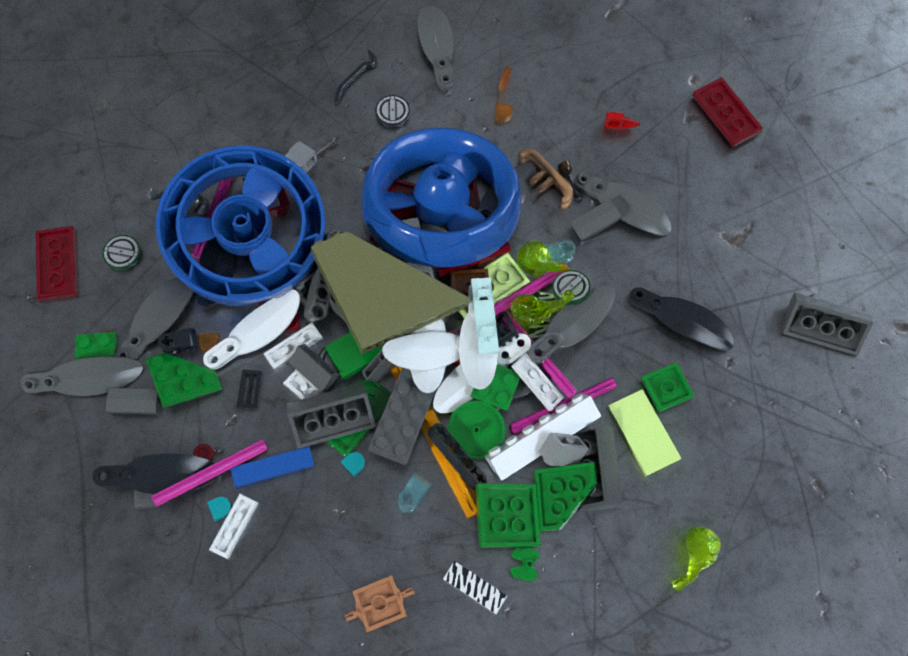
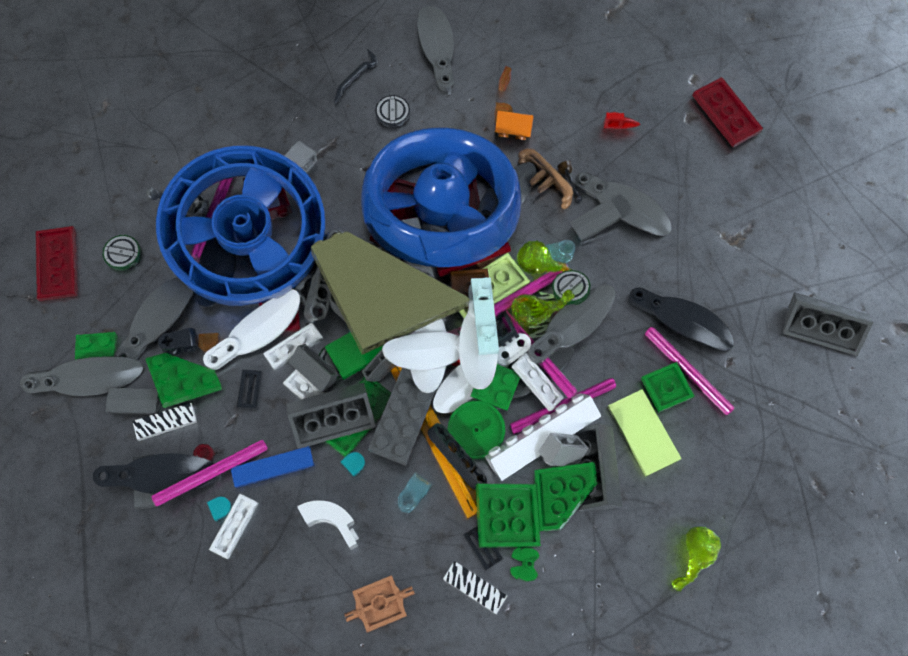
none -> white tile [133,403,197,441]
none -> white arch [297,501,359,550]
none -> black tile [463,525,503,571]
none -> orange brick [495,111,533,140]
none -> dark pink axle [645,327,734,415]

